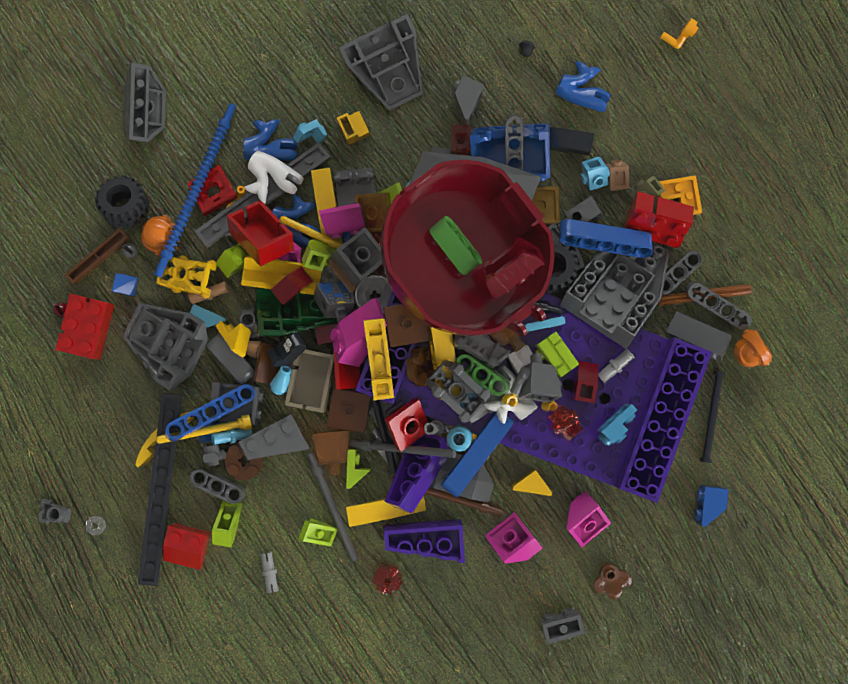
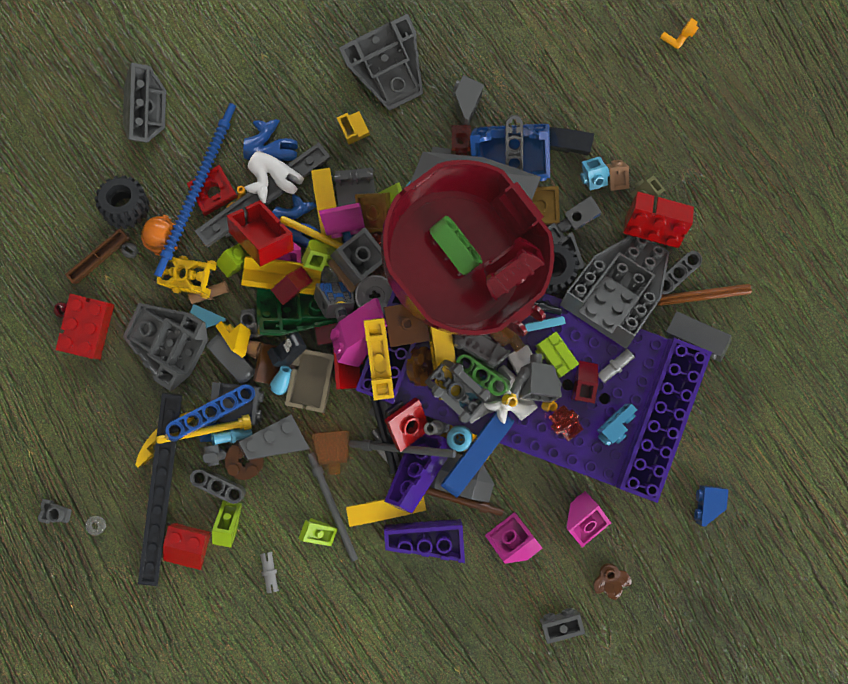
blue slope [112,273,139,296] -> none
medium azure bracket [293,119,327,144] -> none
reddish brown plate [327,388,371,433] -> none
lime slope [346,448,371,489] -> none
clear red brick [371,562,403,594] -> none
yellow slope [511,468,552,496] -> none
black piece [519,41,536,57] -> none
blue piece [555,61,610,112] -> none
blue beam [559,219,653,258] -> none
light orange plate [659,175,702,215] -> none
dark grey beam [685,282,751,329] -> none
black bar [700,371,726,463] -> none
orange helmet [733,329,772,368] -> none

